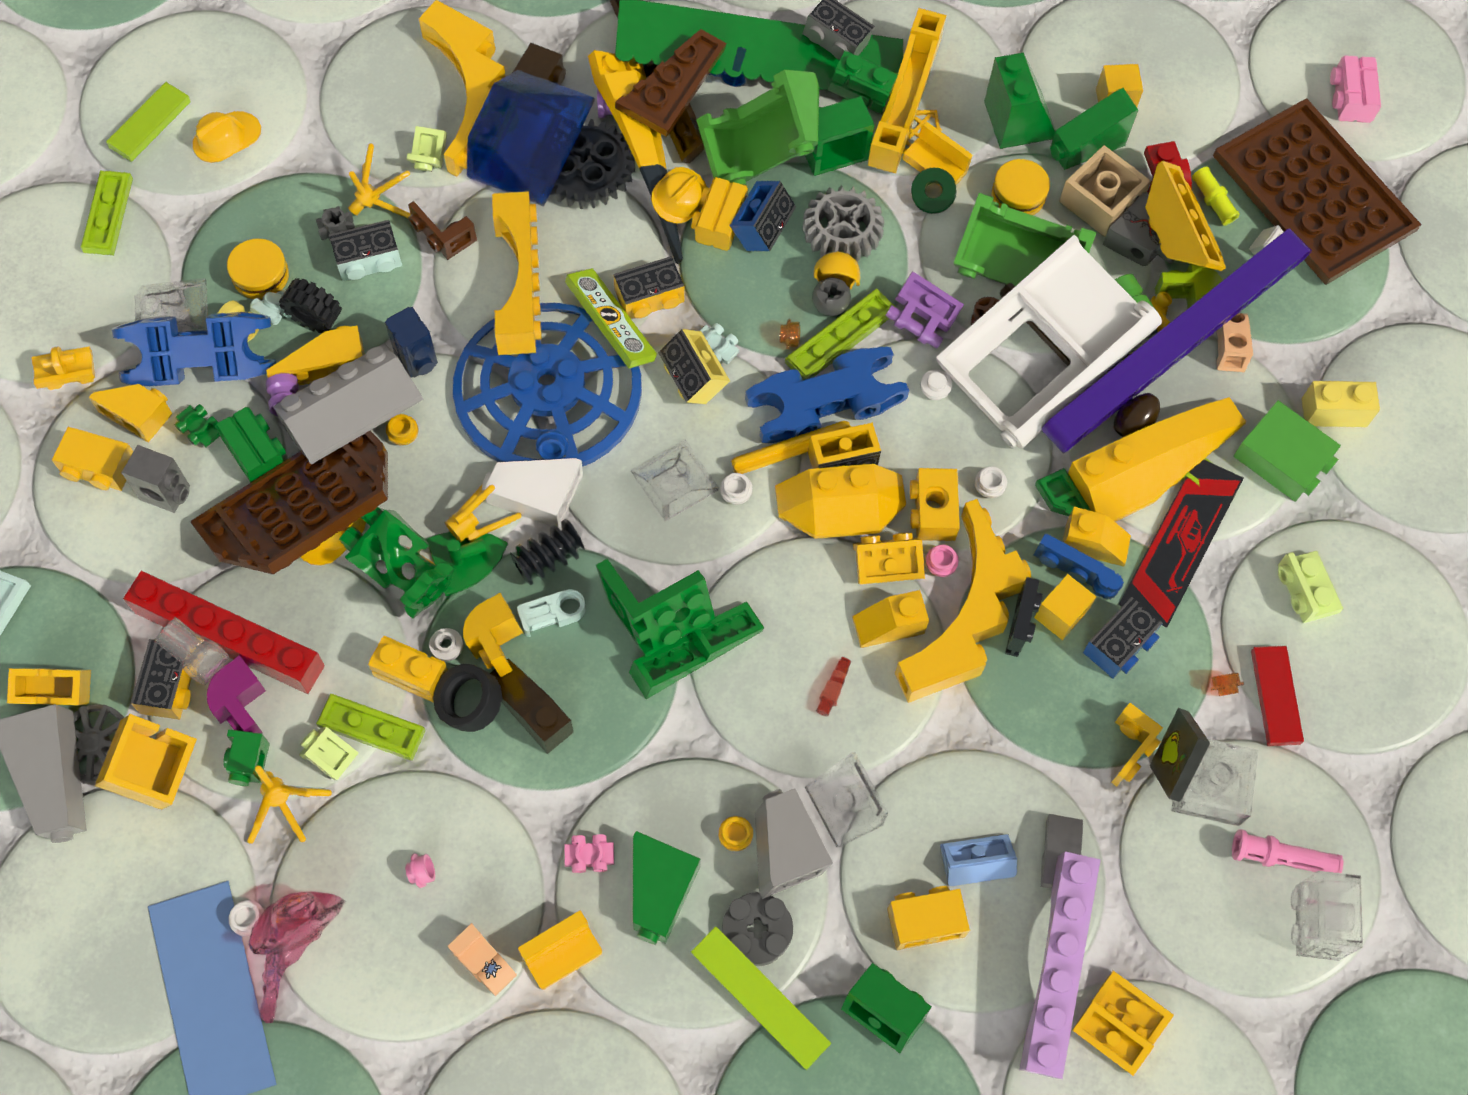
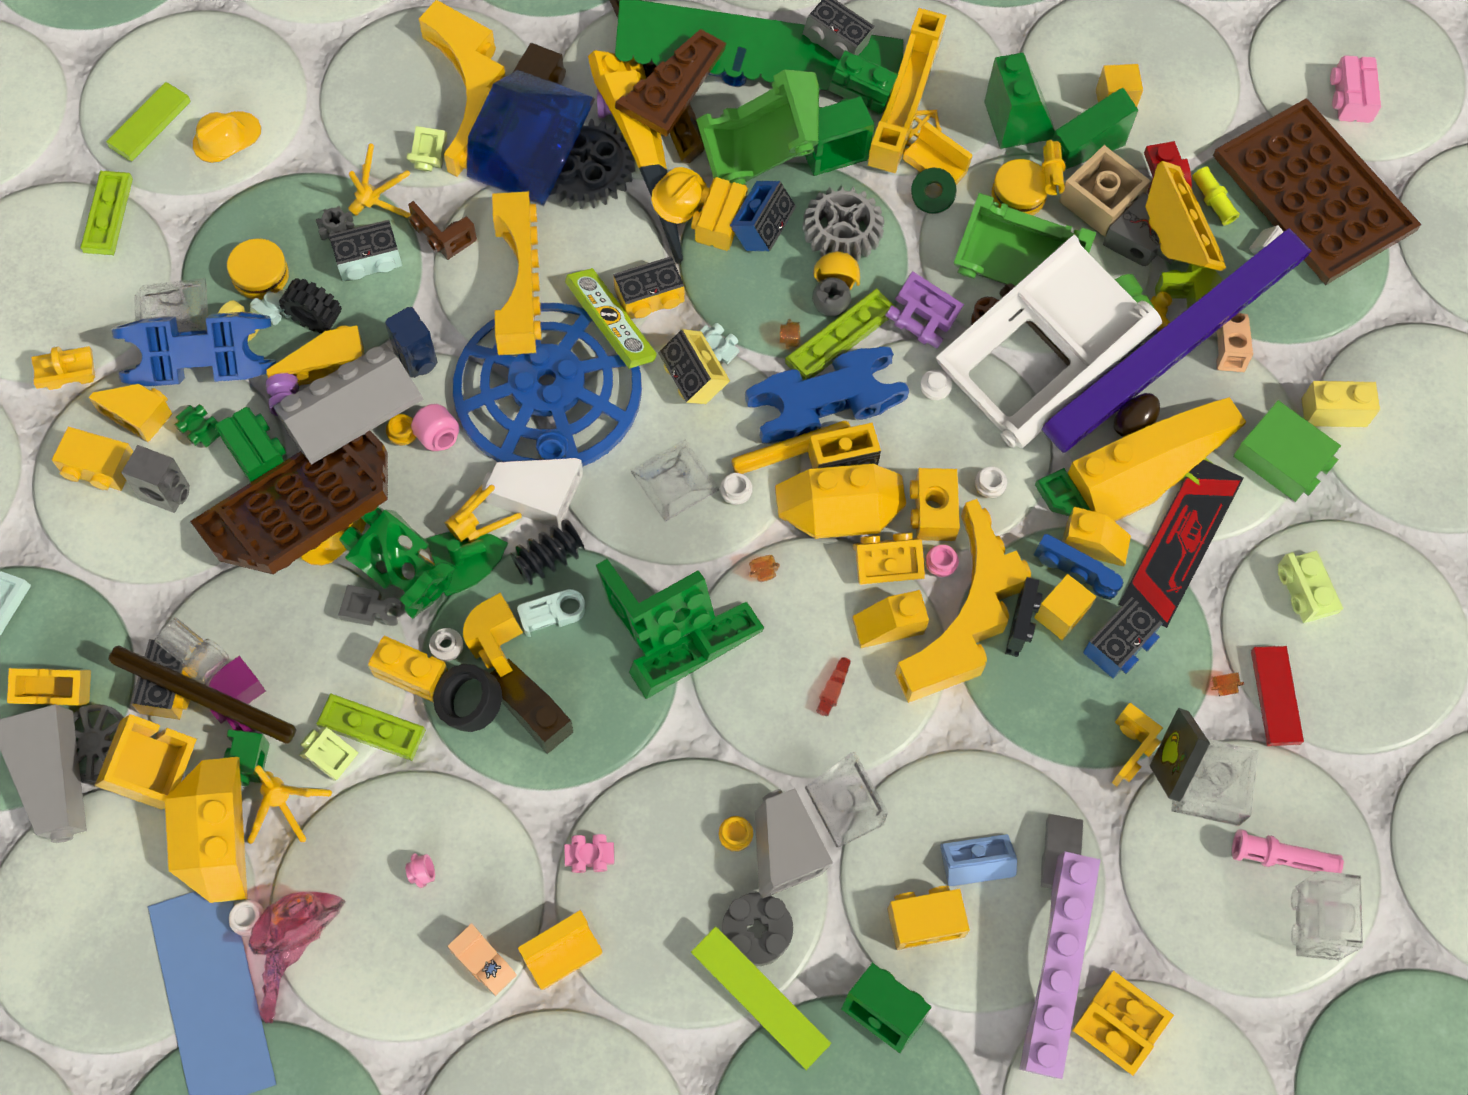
red brick [123,570,325,694] -> none
green slope [633,831,701,945] -> none
none -> dark brown axle [108,645,296,744]
none -> yellow wedge [165,757,248,903]
none -> dark grey plate [338,585,403,626]
none -> bright pink head [411,404,459,451]
none -> clear orange plate [749,555,780,582]
none -> yellow axle [1041,140,1066,195]

